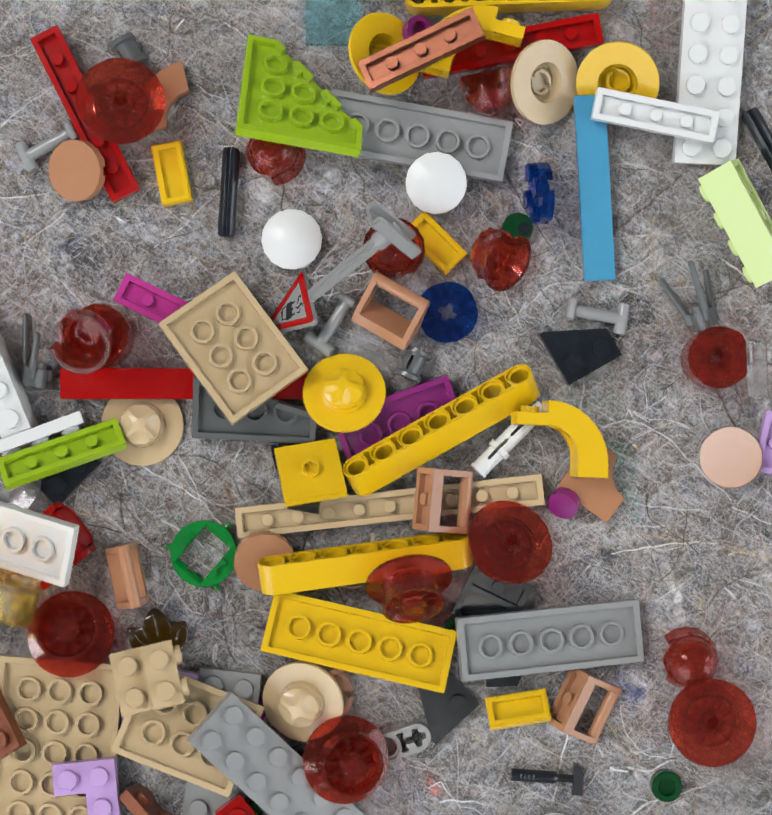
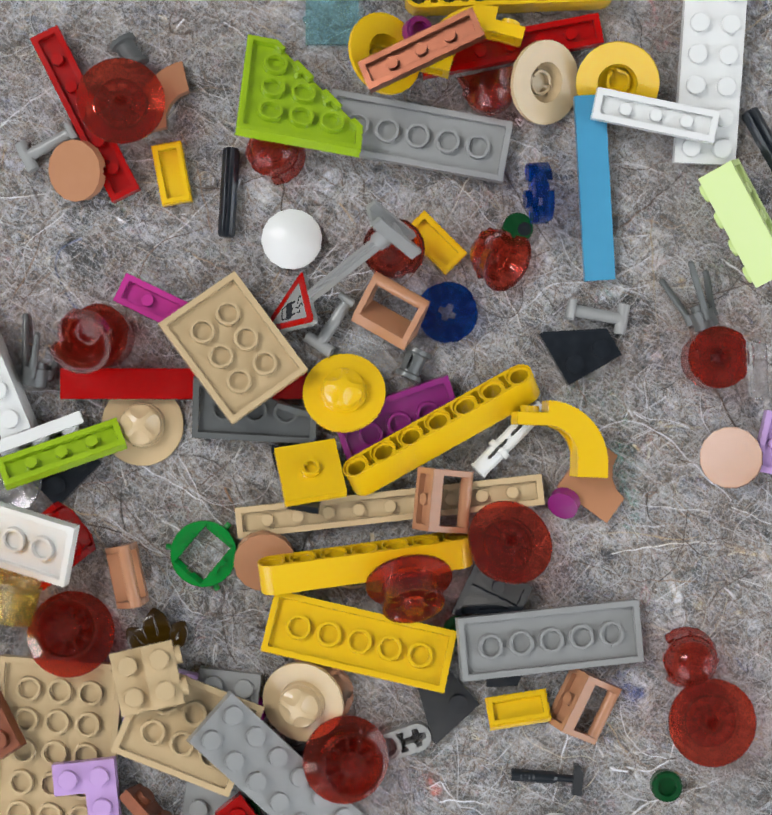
white dish [405,152,467,214] -> none

